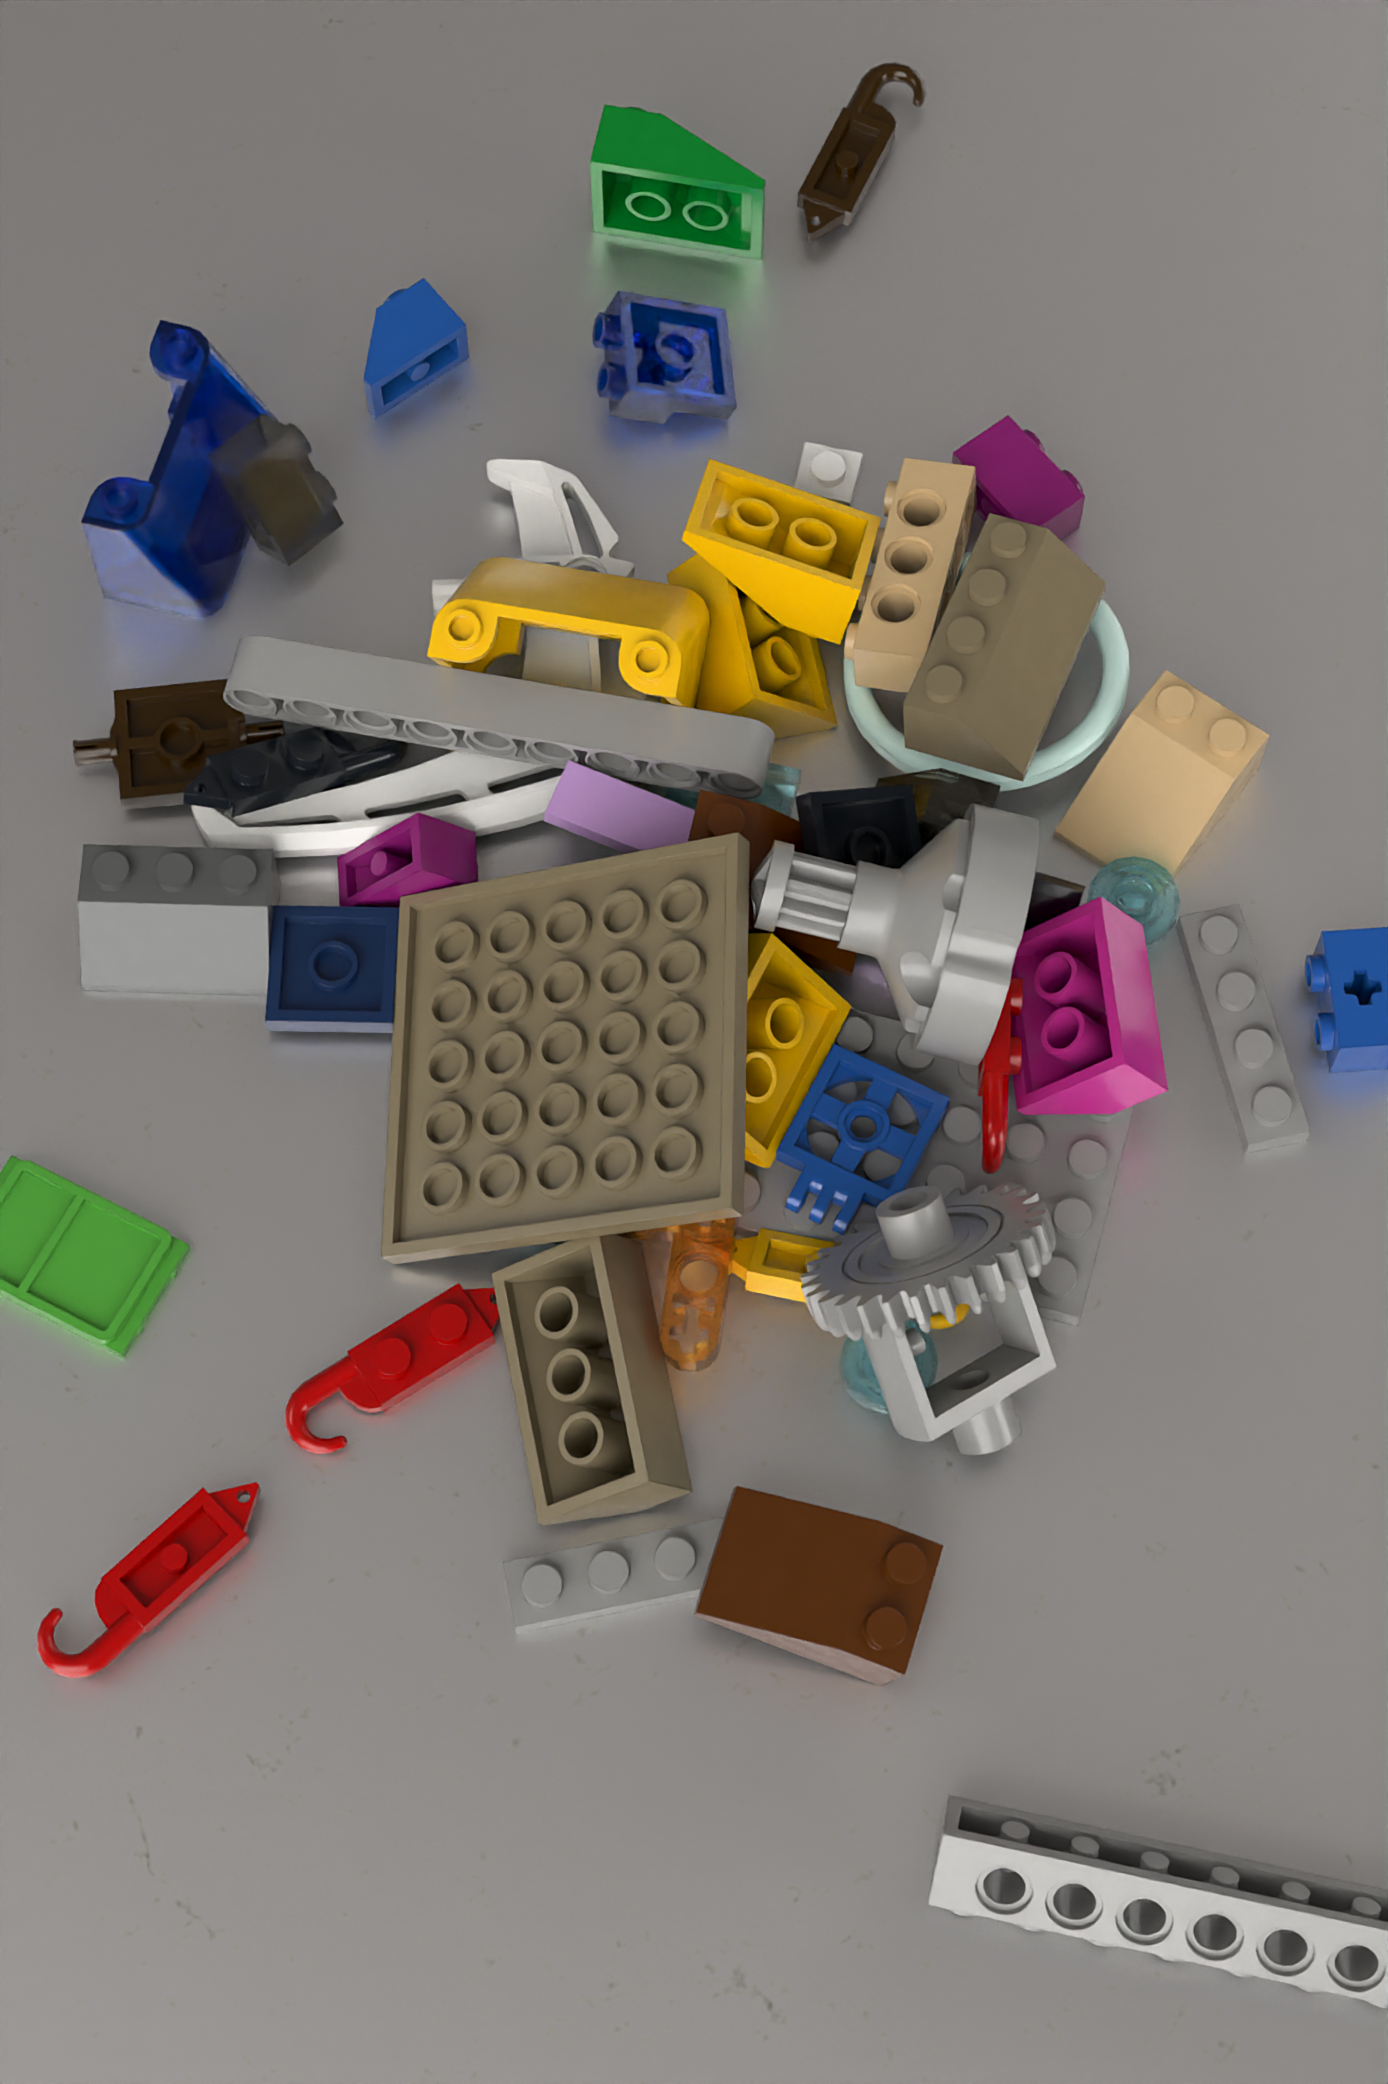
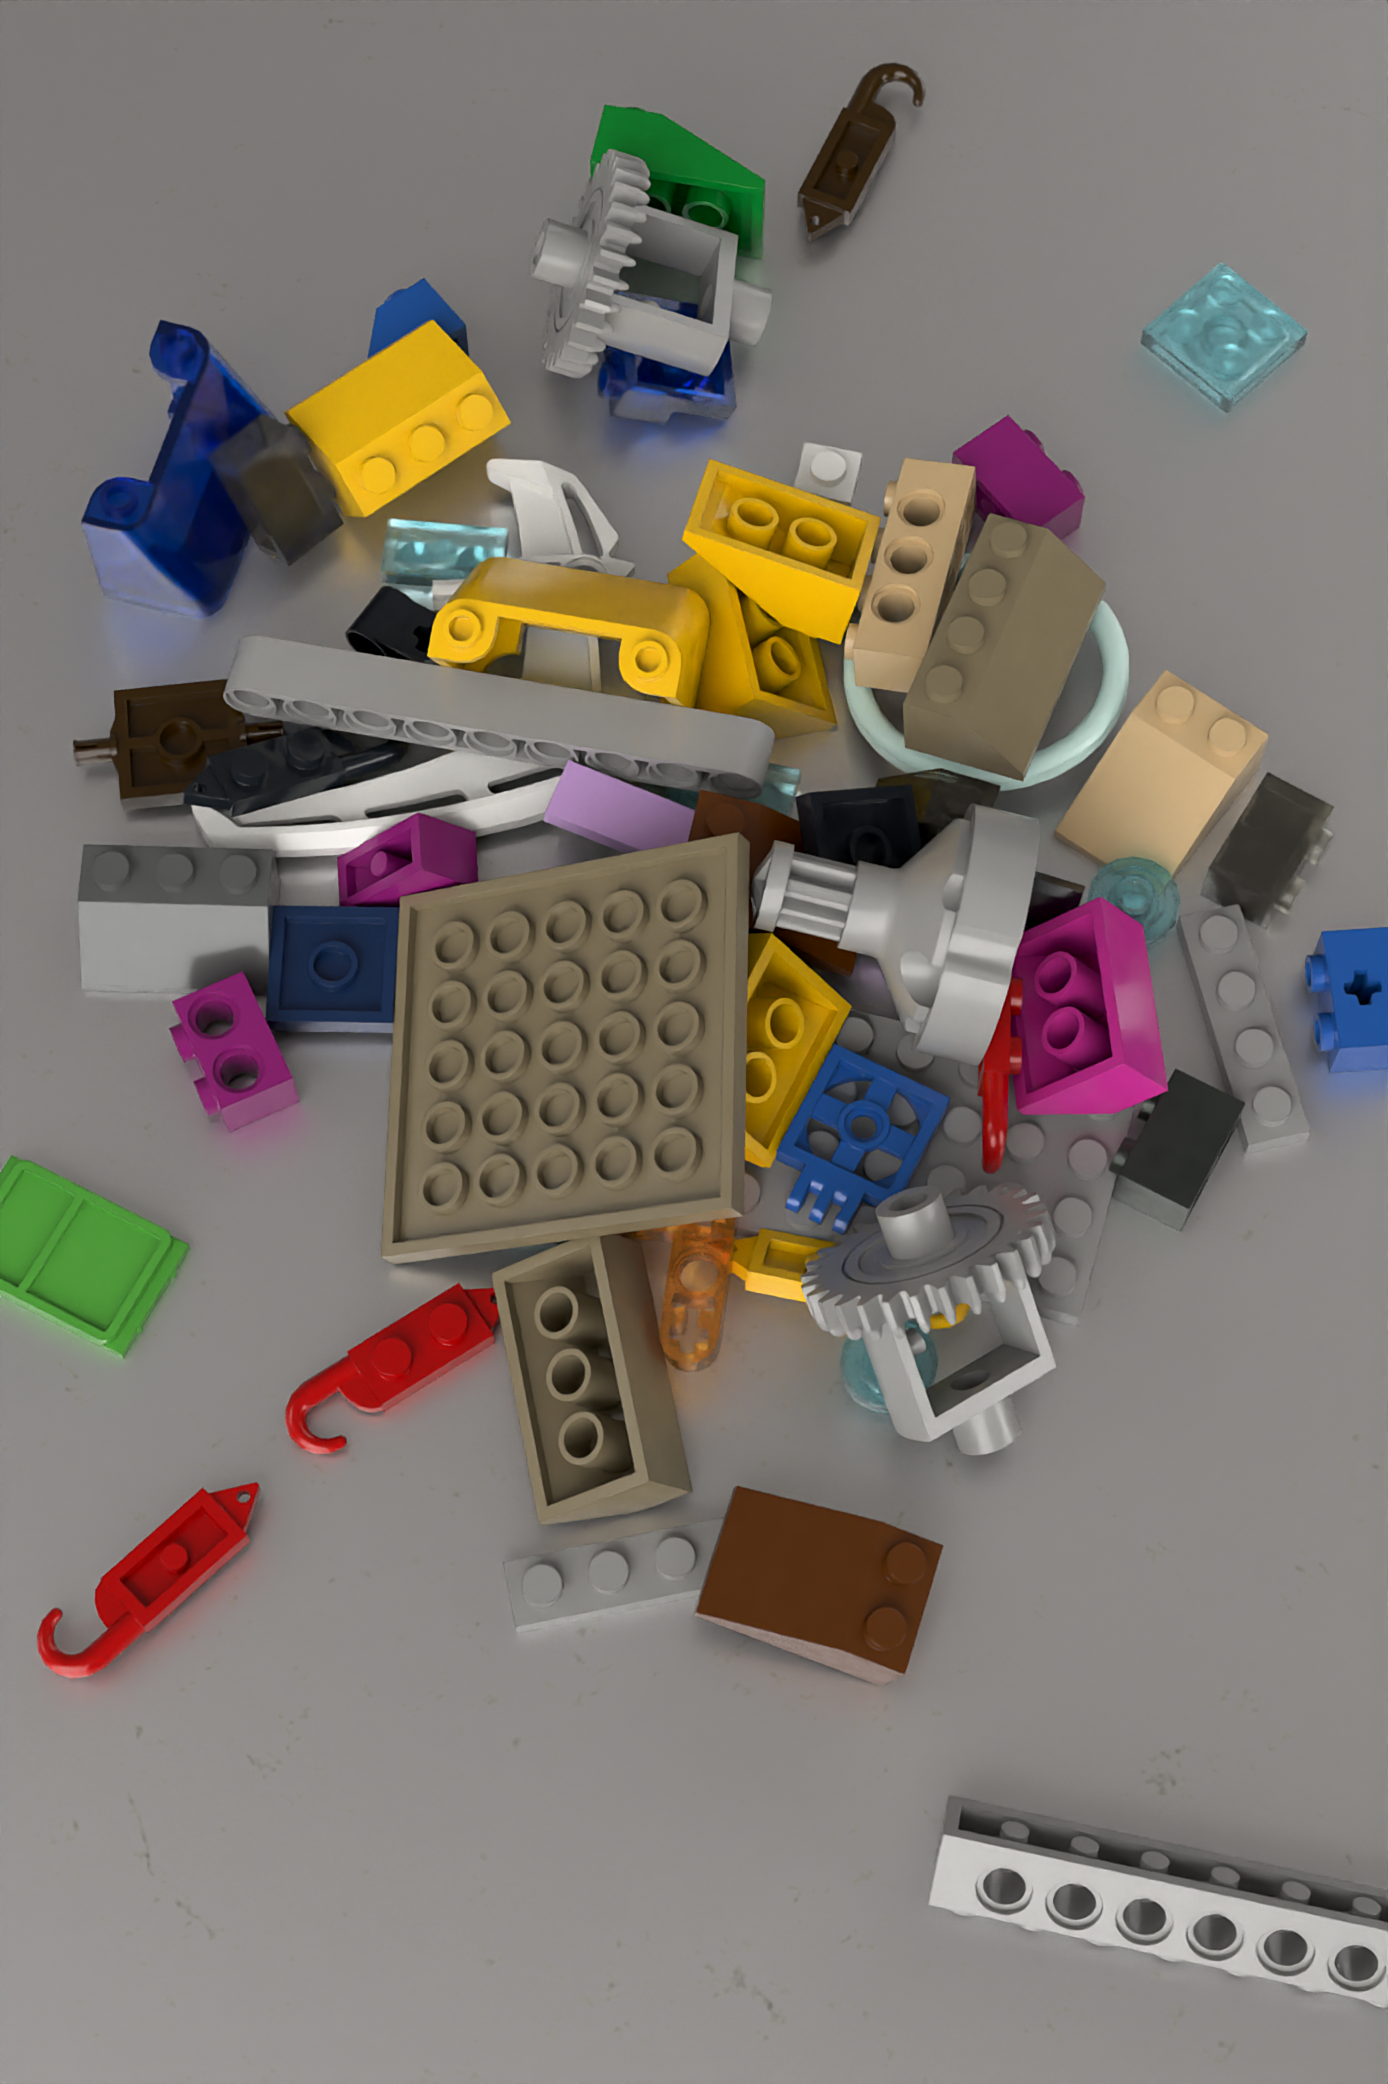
none -> magenta brick [169,971,299,1132]
none -> yellow slope [284,319,511,517]
none -> black piece [345,586,440,666]
none -> clear light blue plate [381,519,509,587]
none -> light grey piece [529,149,772,378]
none -> pearl dark grey brick [1109,1068,1245,1232]
none -> clear light blue plate [1140,262,1308,413]
none -> clear smoke brick [1200,772,1335,930]

